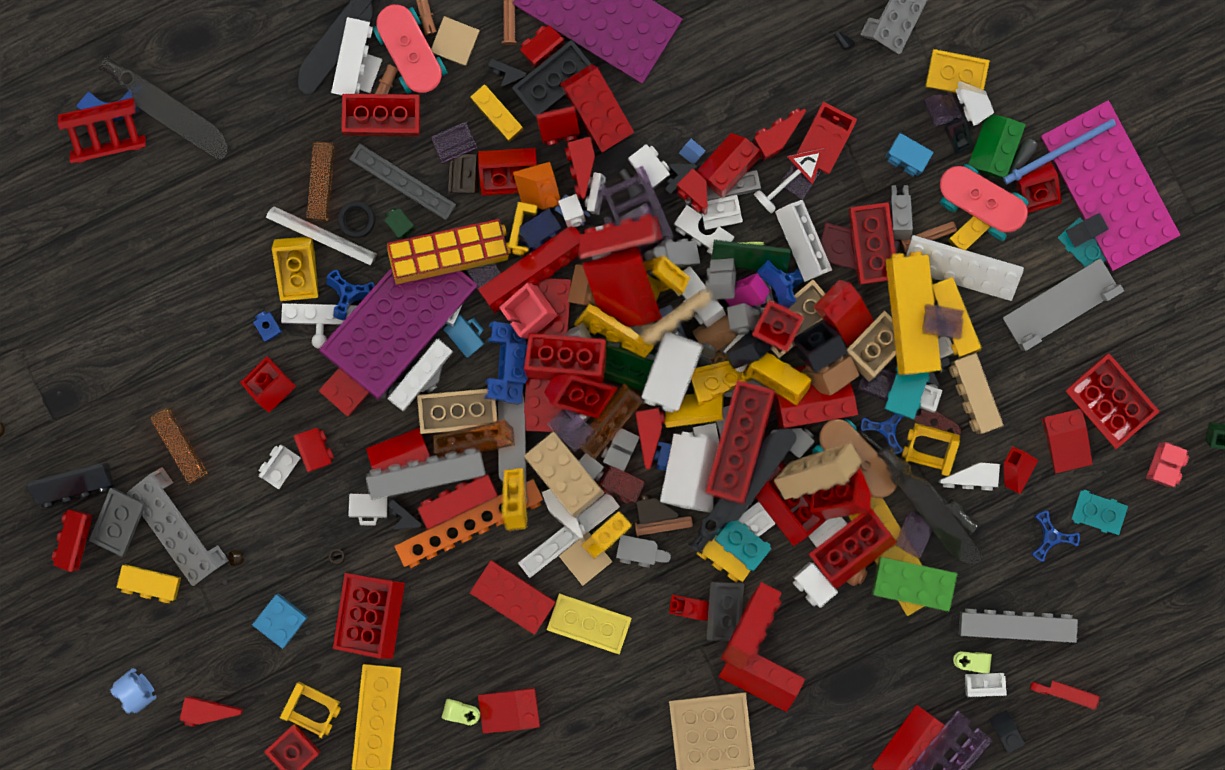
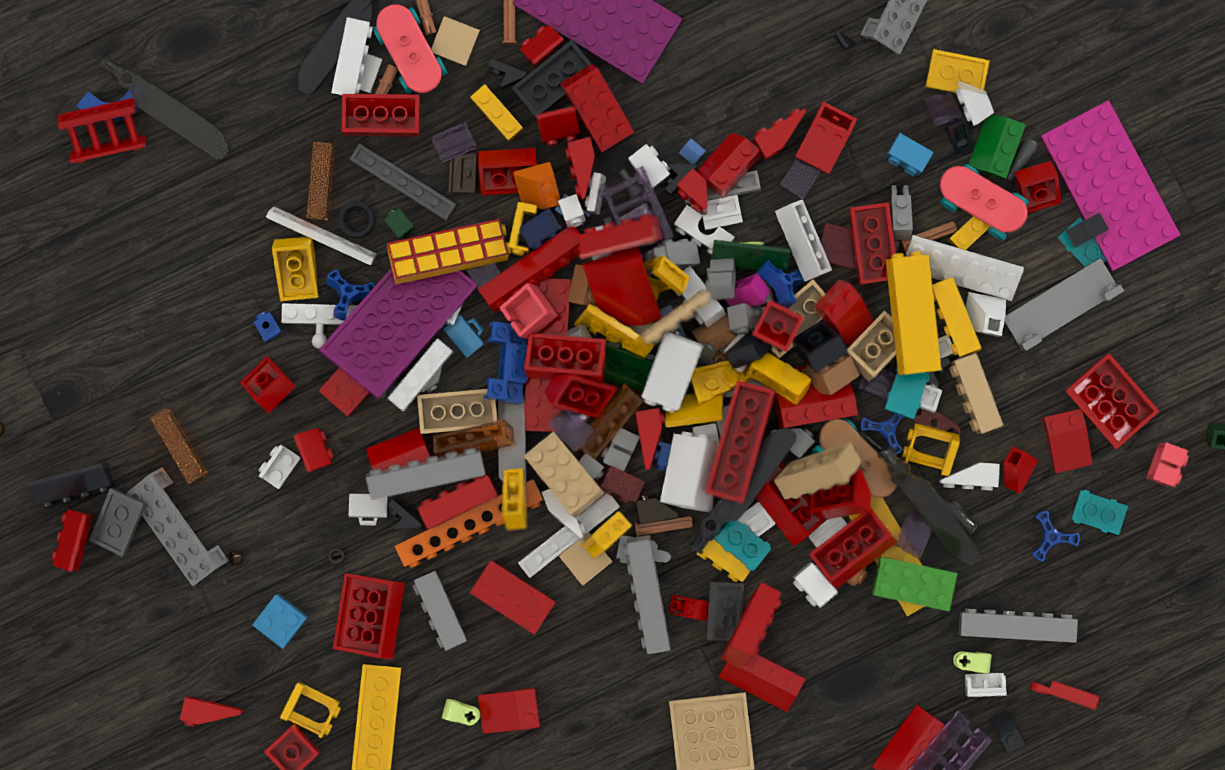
light blue brick [110,668,156,714] -> none
yellow brick [117,564,181,603] -> none
light yellow tile [547,593,632,655] -> none
white piece [754,148,824,214] -> none
plate [922,304,964,339] -> none
medium blue bar [1003,119,1116,184] -> none
none -> light grey brick [413,570,467,651]
none -> light grey brick [624,535,671,654]
none -> white slope [965,292,1006,337]

